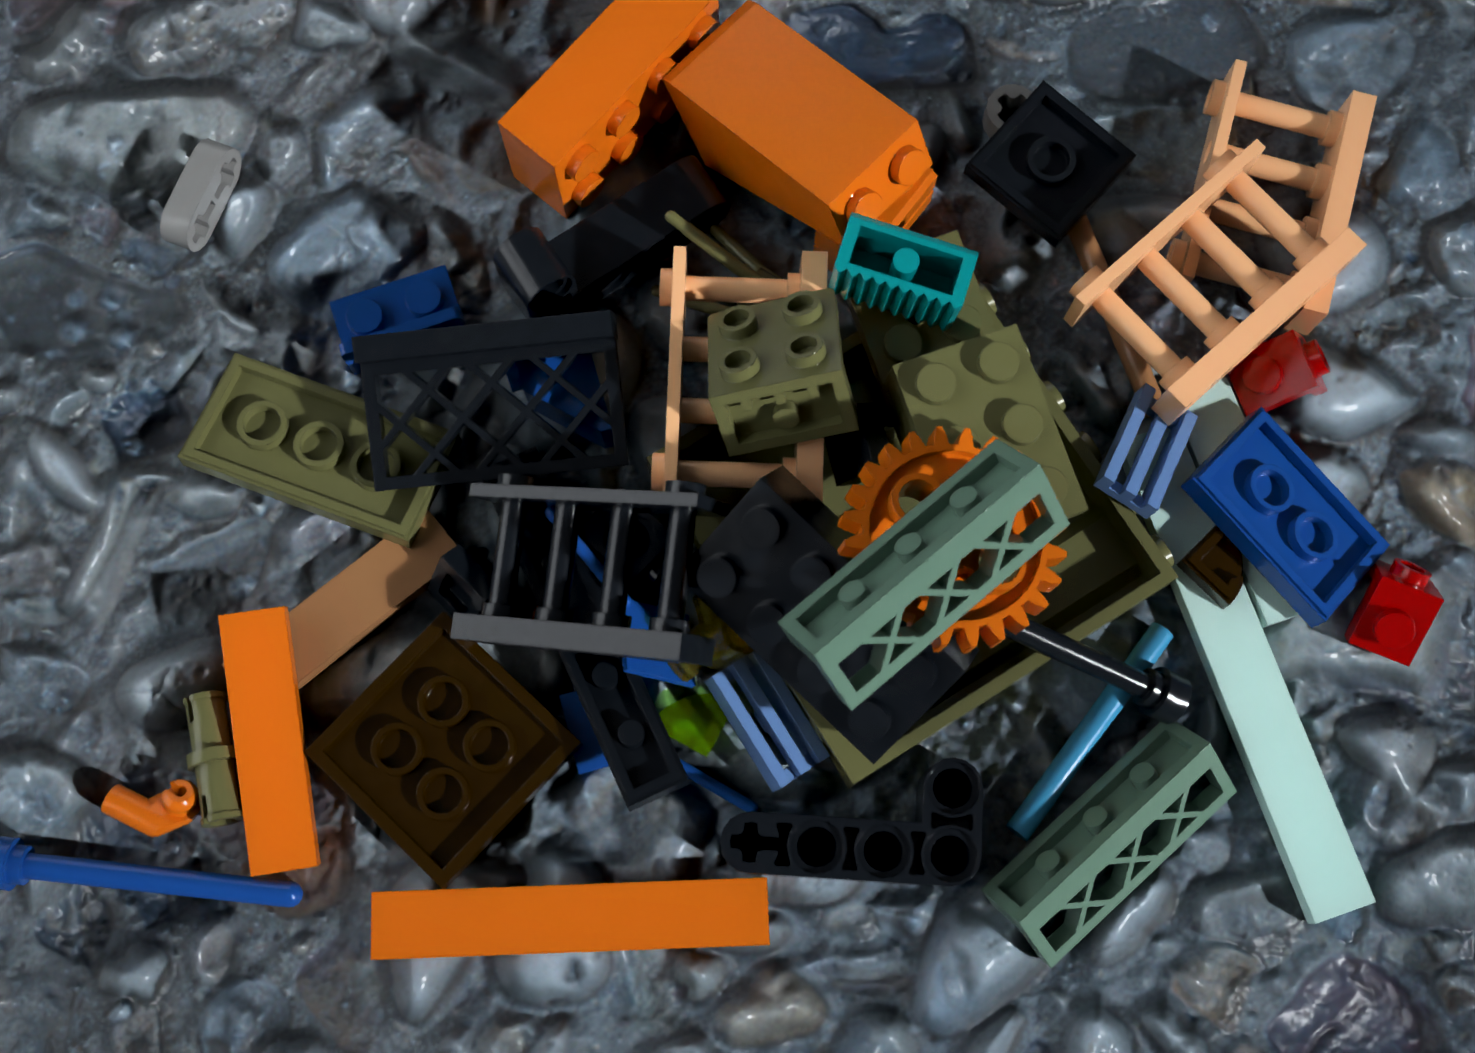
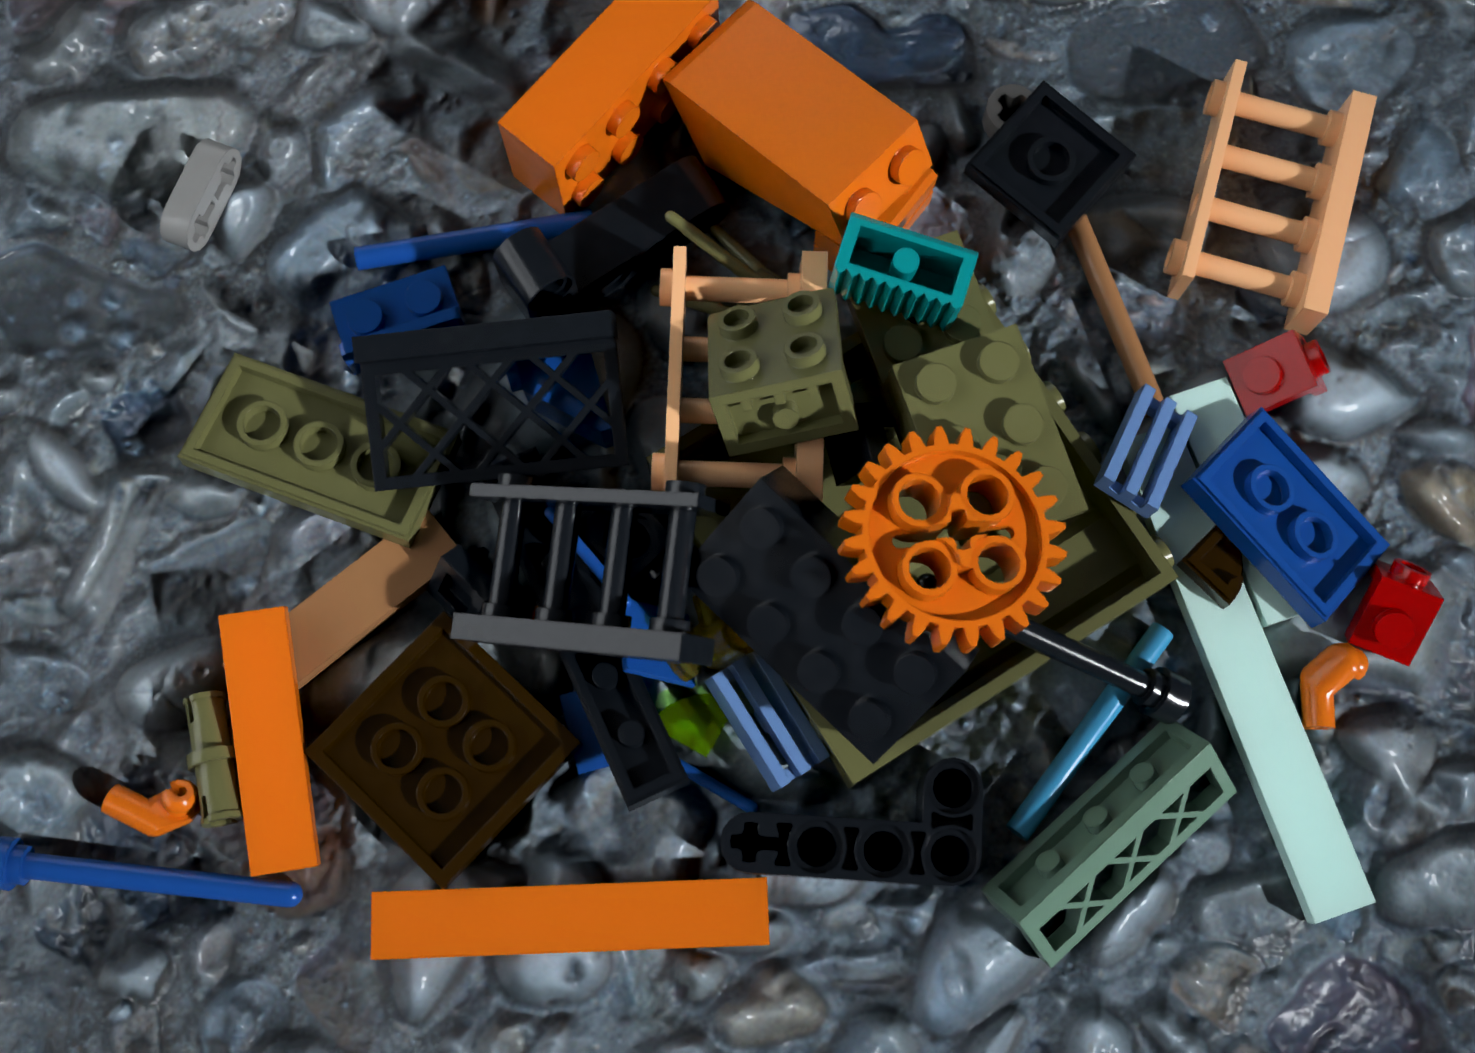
sand green fence [777,438,1070,711] -> none
light nougat fence [1063,139,1367,426] -> none
none -> blue bar [354,209,593,271]
none -> orange arm [1300,643,1369,730]

